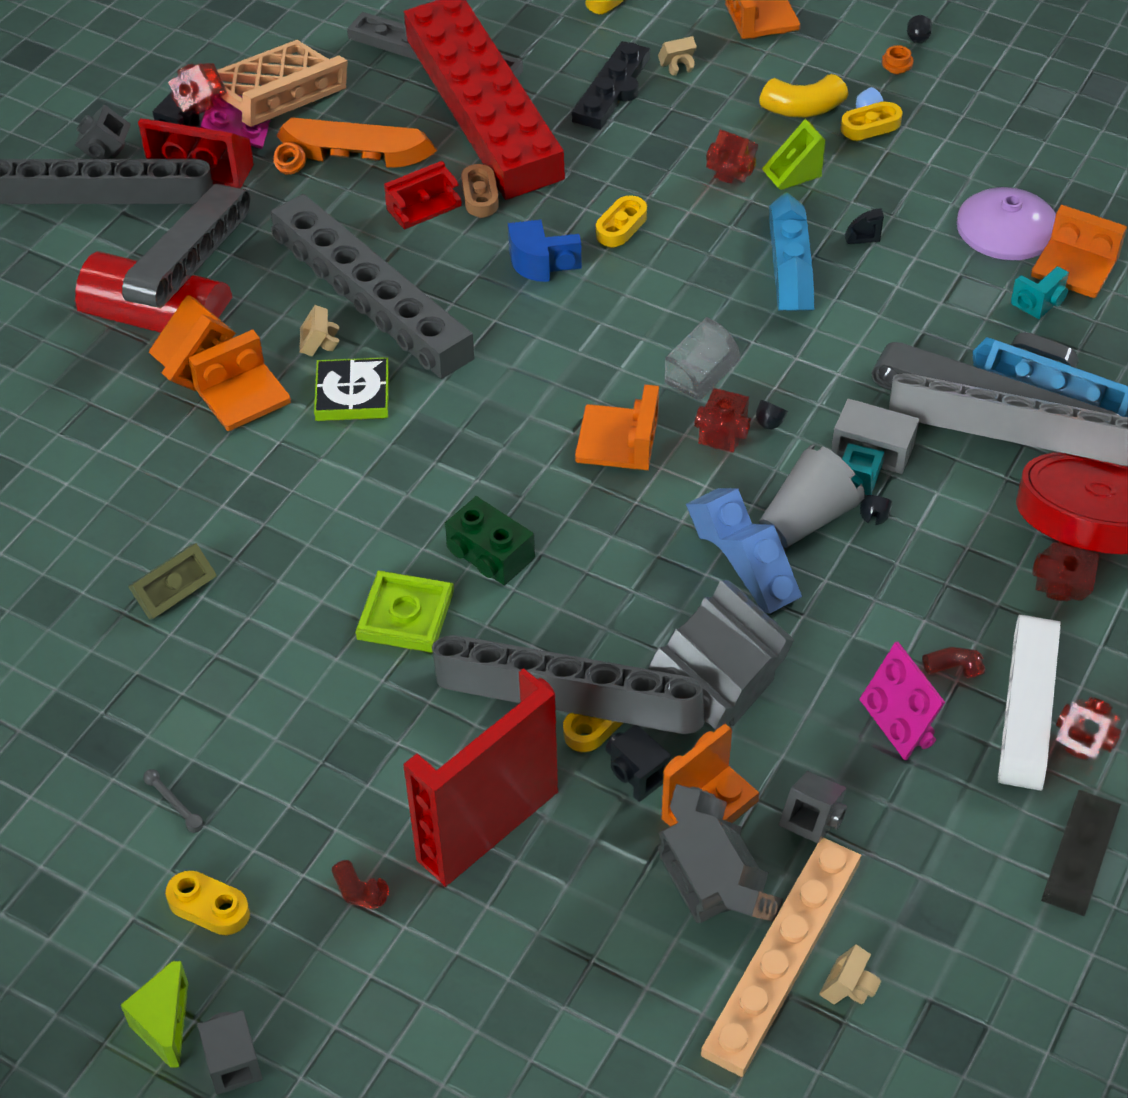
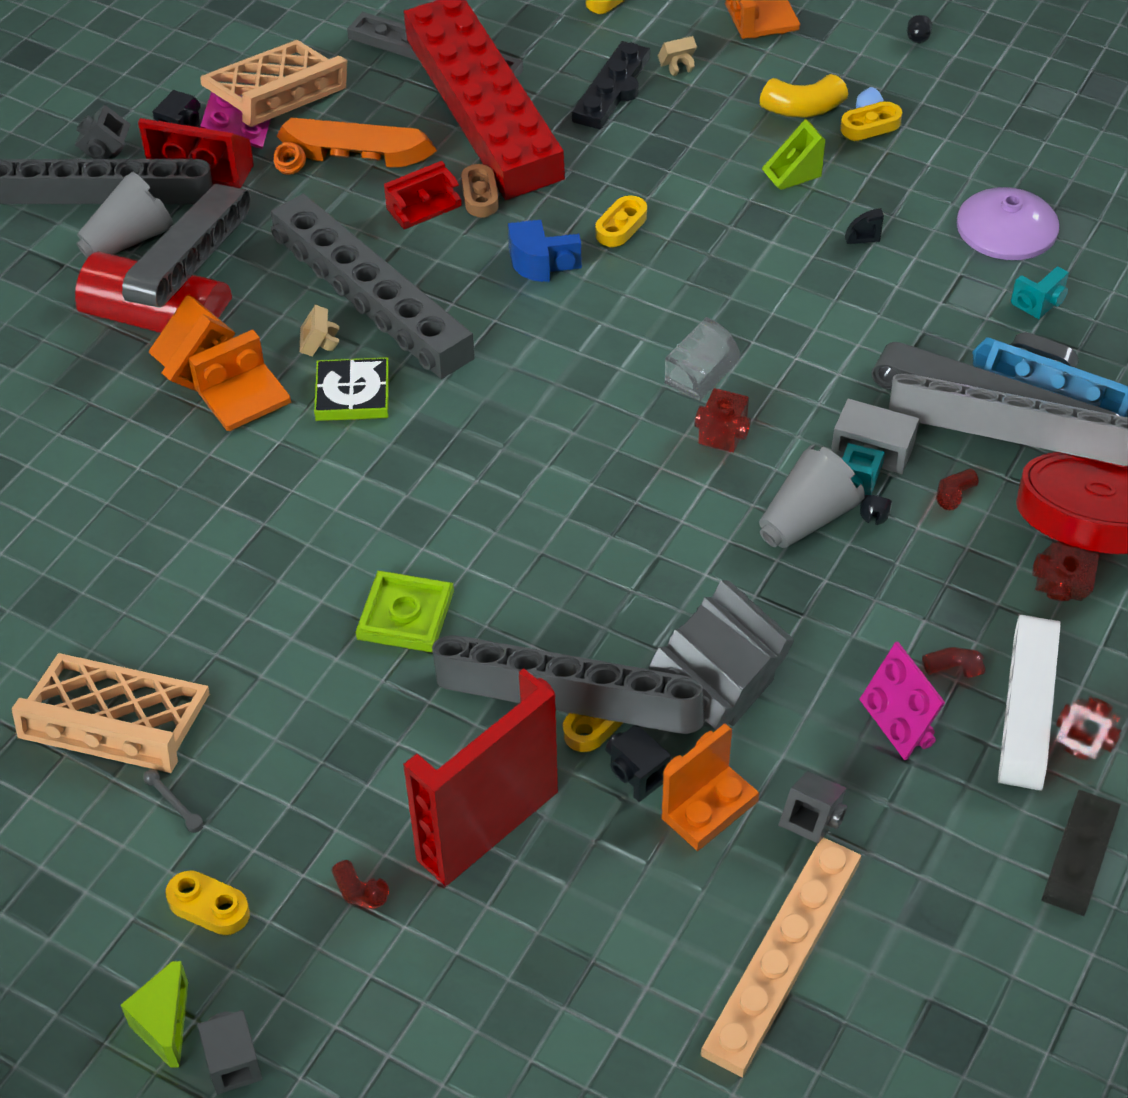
olive plate [128,543,217,619] -> none
clear red brick [168,63,228,114] -> none
dark green brick [445,496,535,586] -> none
orange bracket [575,384,659,471] -> none
dark grey slope [658,784,783,923] -> none
medium blue arch [686,488,802,613] -> none
clear red brick [706,129,759,185] -> none
black hinge [756,399,788,429] -> none
dark azure brick [769,192,814,311] -> none
tan tile [819,944,881,1005] -> none
orange plate [882,45,913,74] -> none
orange bracket [1031,205,1127,298] -> none
none -> light nougat fence [11,653,209,773]
none -> light grey cone [76,172,174,258]
none -> clear red arm [936,468,979,511]

